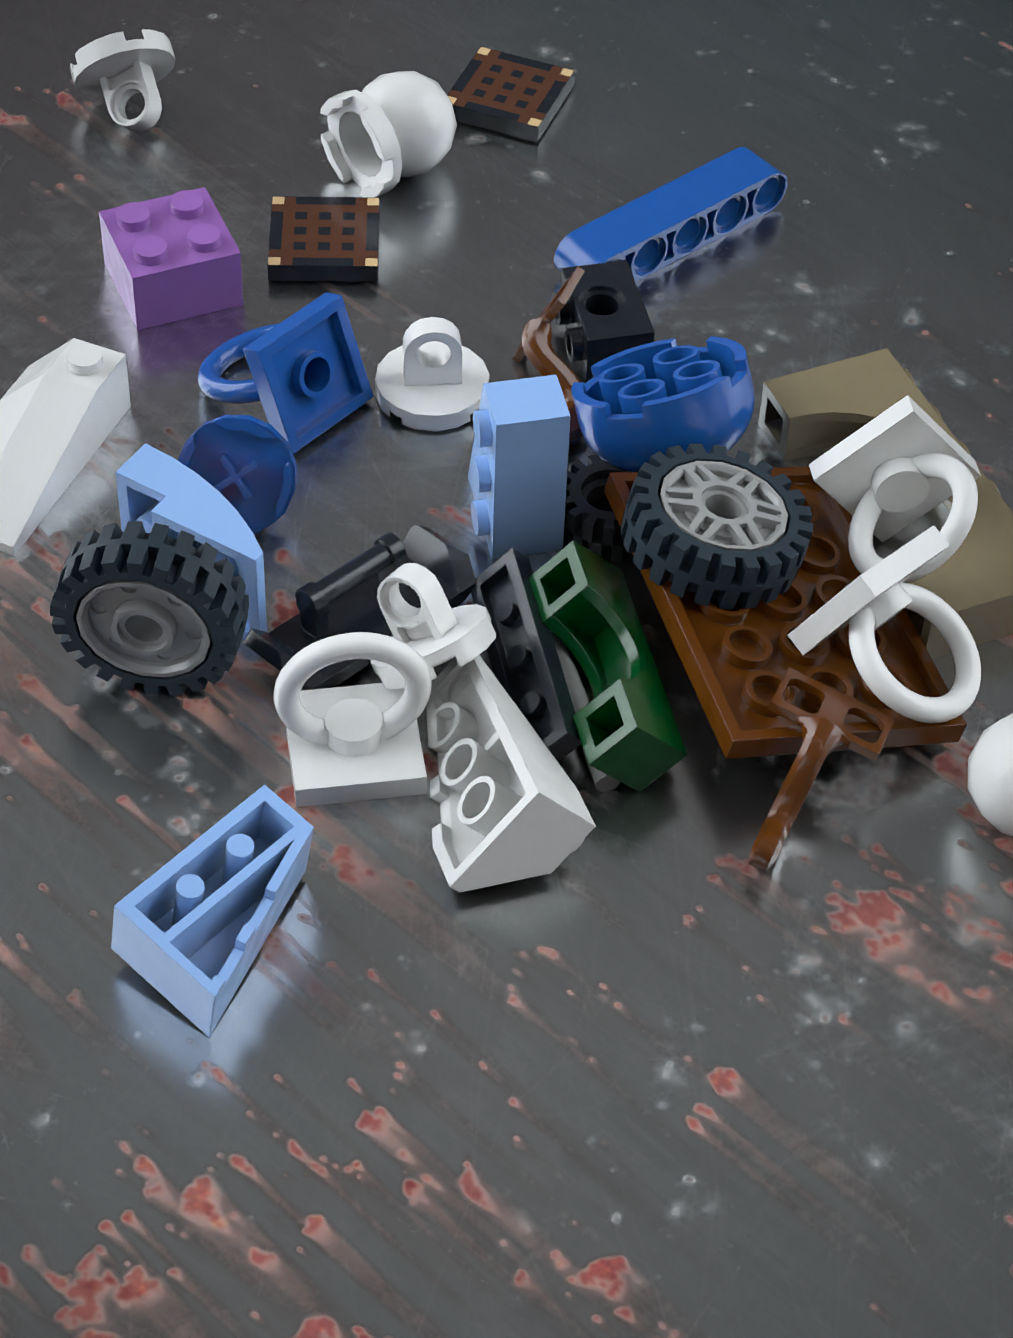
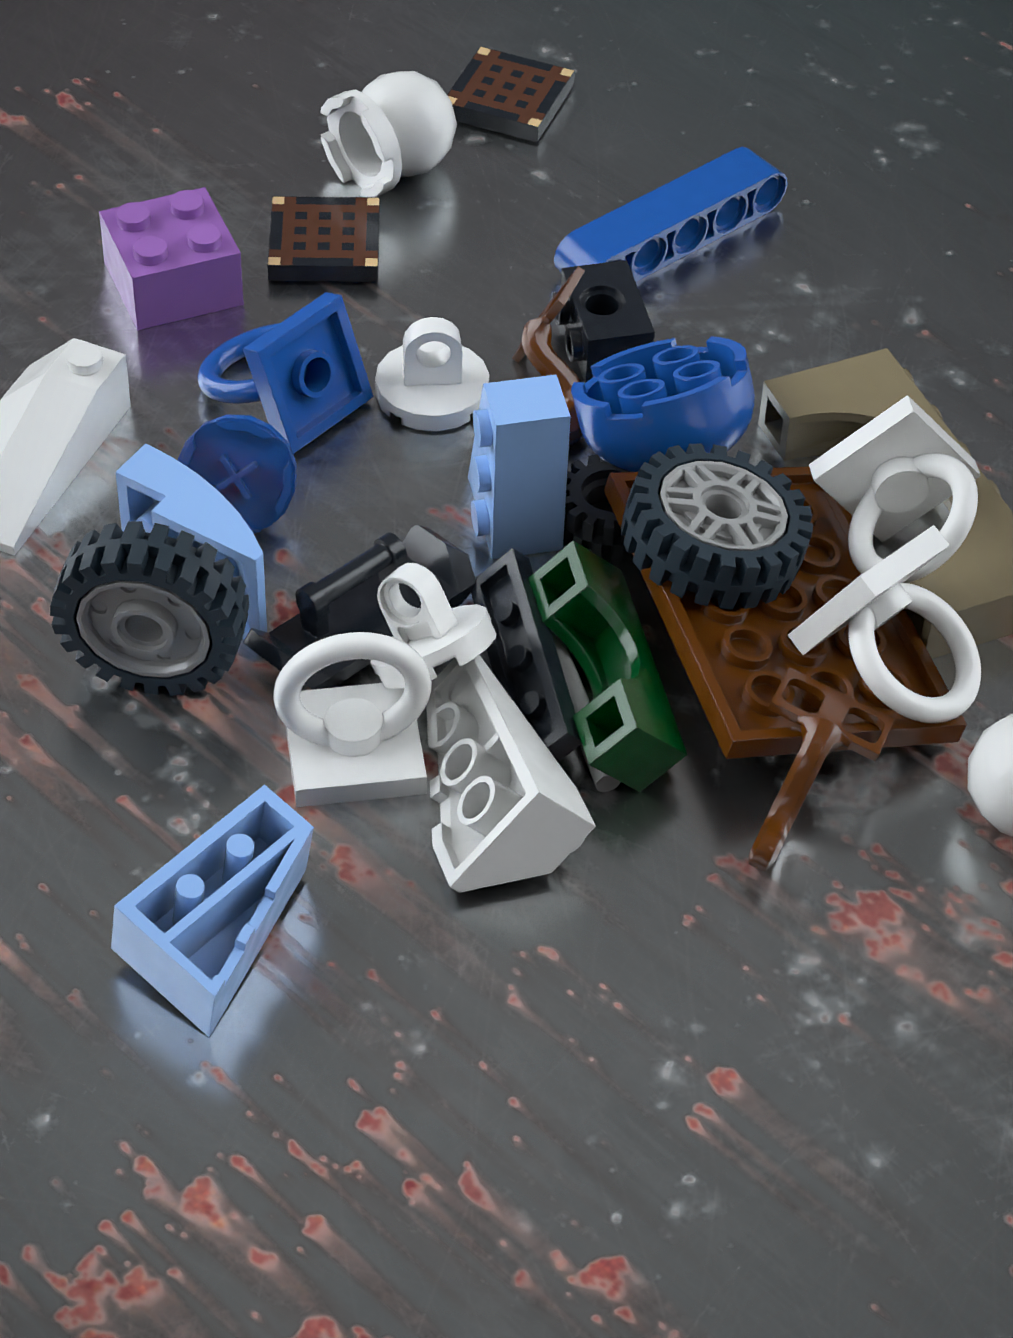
white tile [70,29,175,132] -> none

